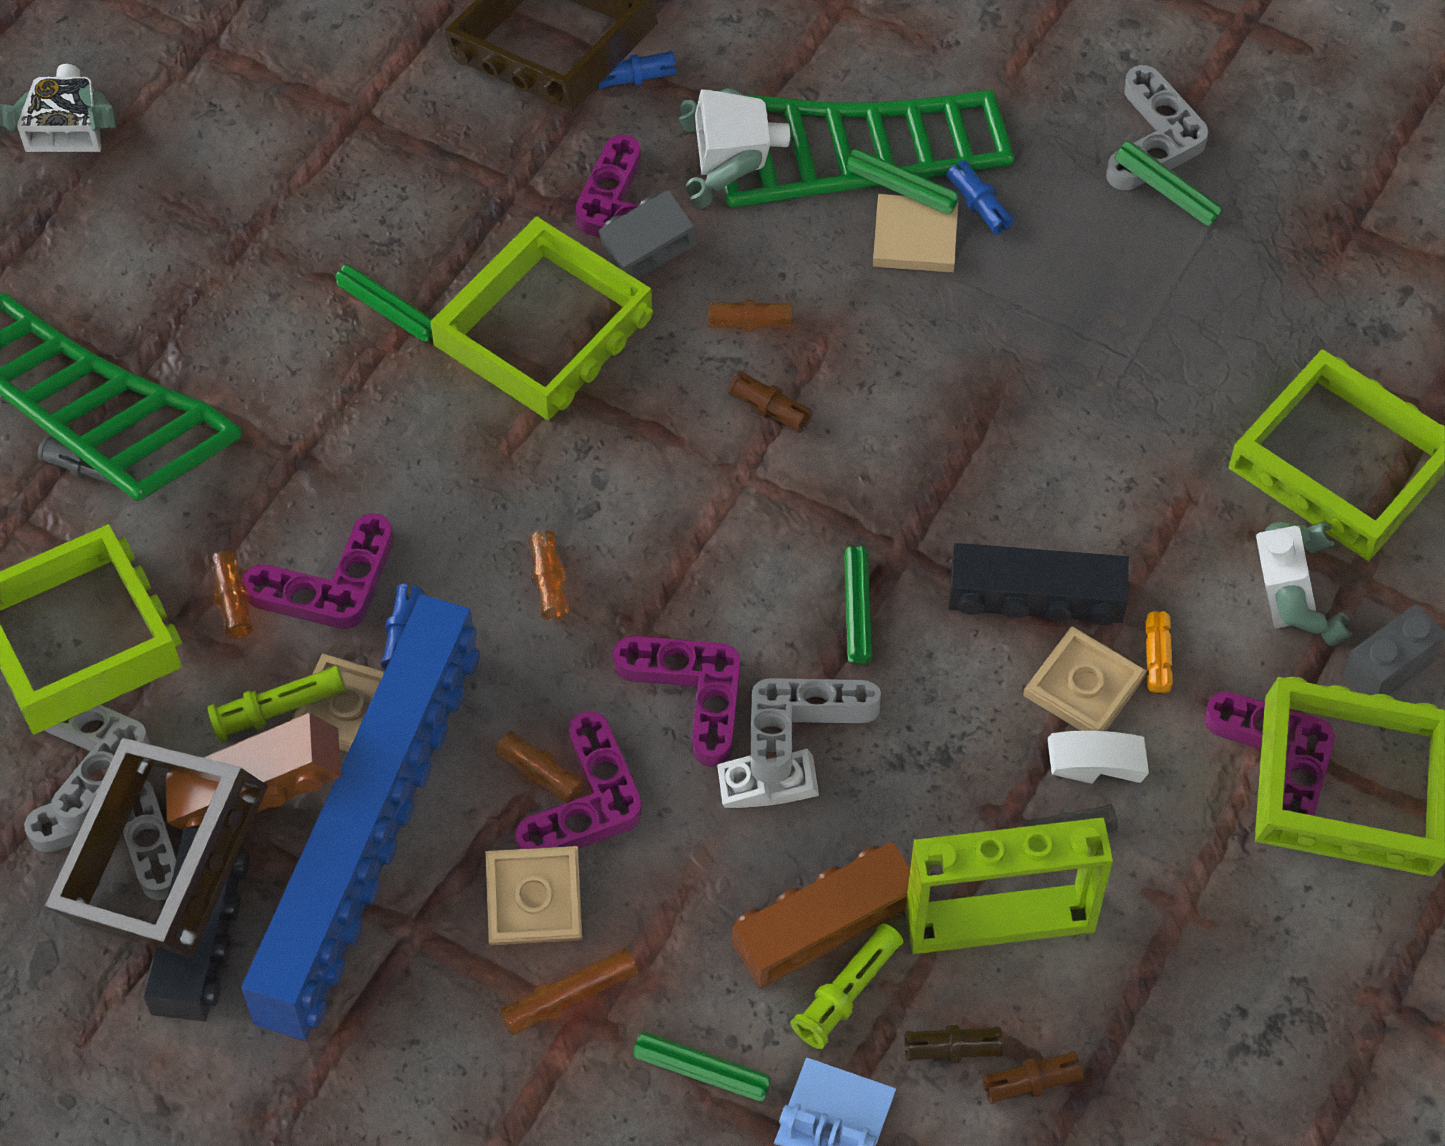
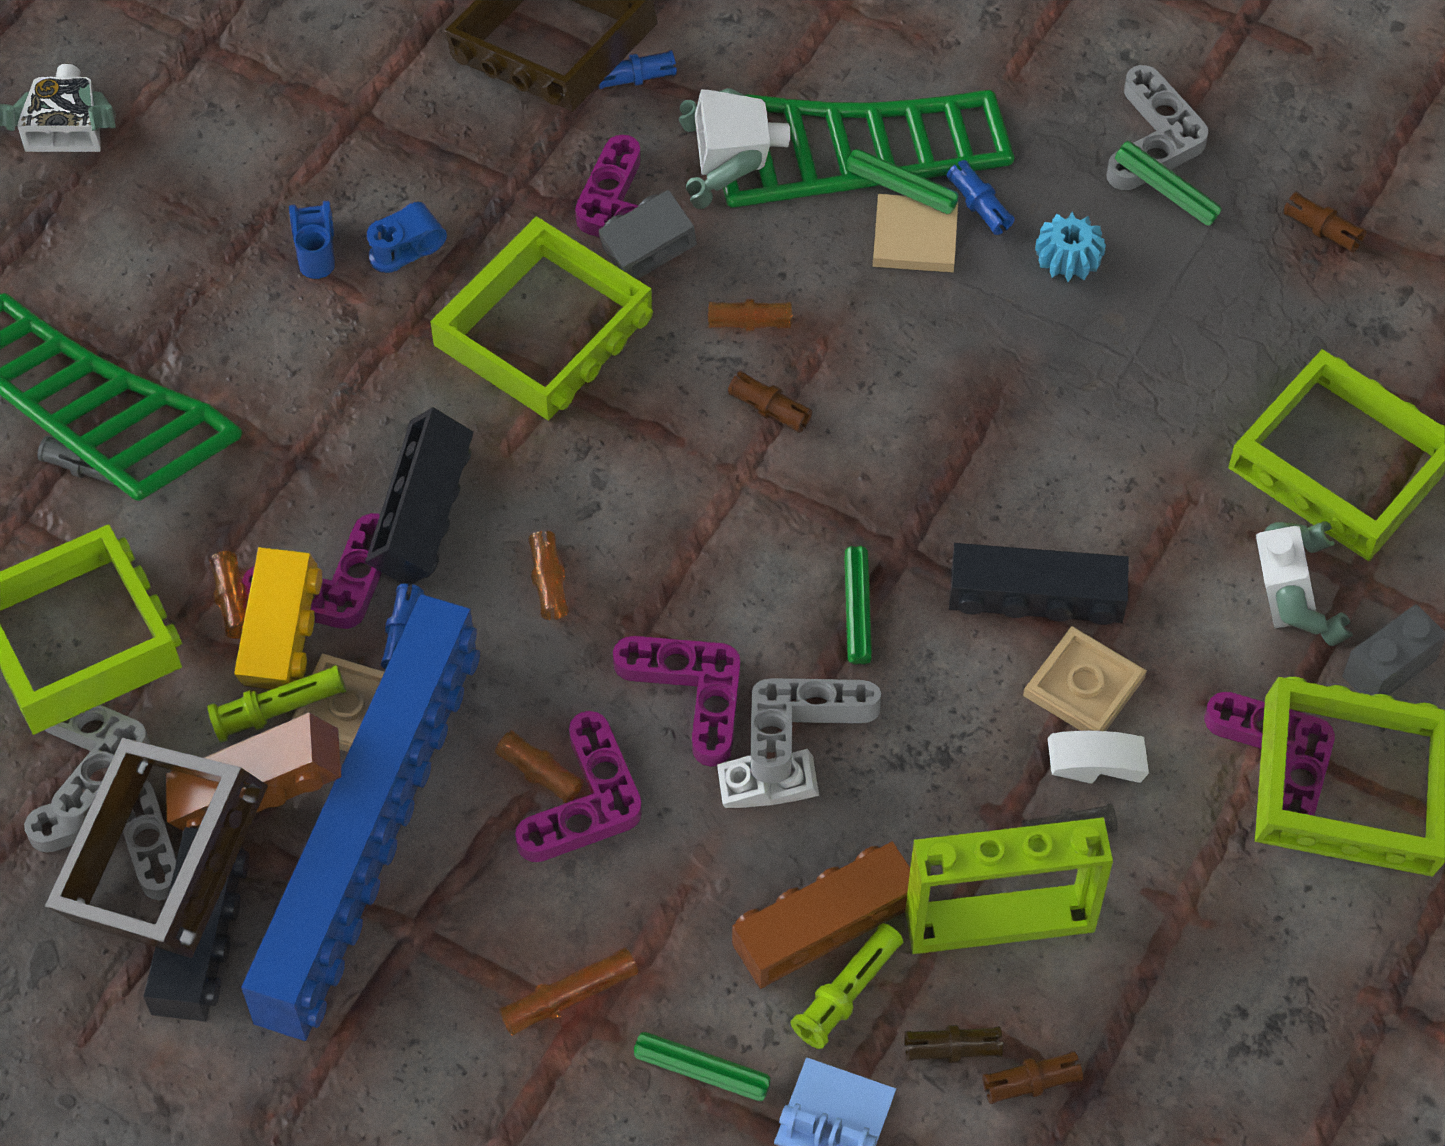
green axle [335,264,433,342] -> none
tan tile [485,846,582,945] -> none
light orange axle [1145,611,1173,694] -> none
none -> yellow brick [234,547,322,689]
none -> blue piece [289,200,335,279]
none -> black brick [365,407,474,586]
none -> blue piece [367,202,447,273]
none -> medium azure gear [1035,211,1106,282]
none -> reddish brown pin [1283,192,1366,253]

